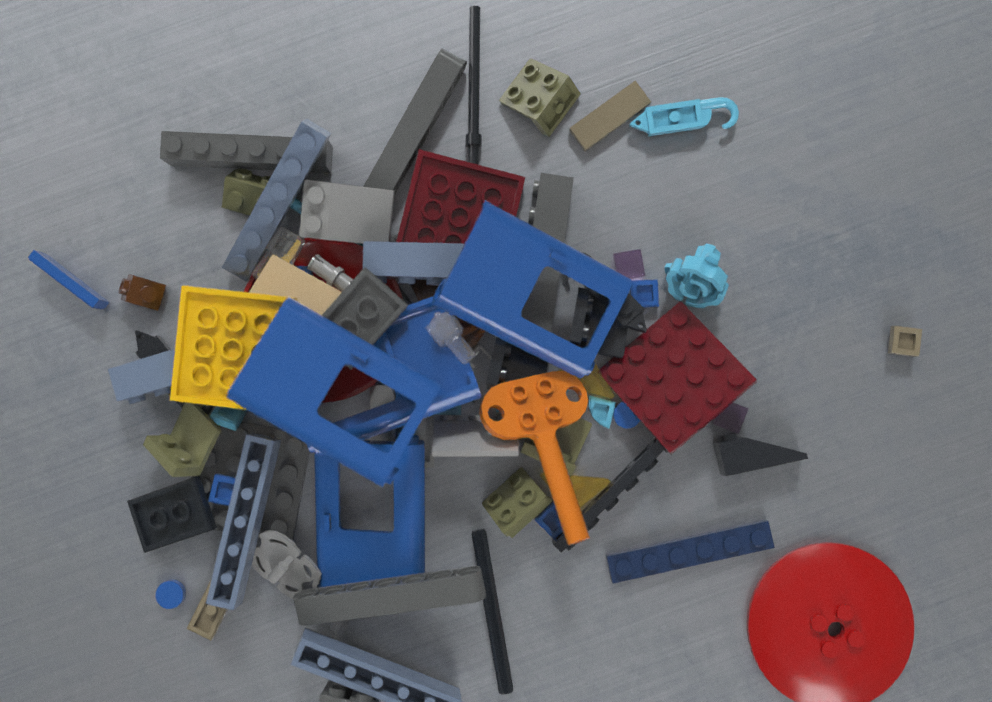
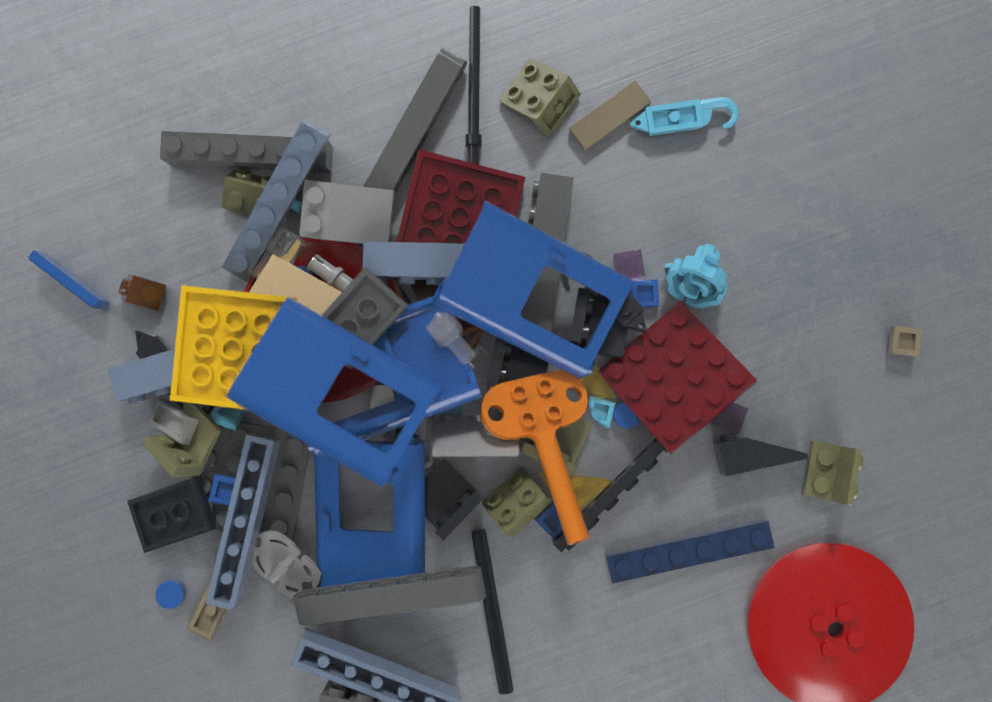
none -> light grey tile [149,398,199,445]
none -> black bracket [425,459,483,541]
none -> olive bracket [801,440,864,506]

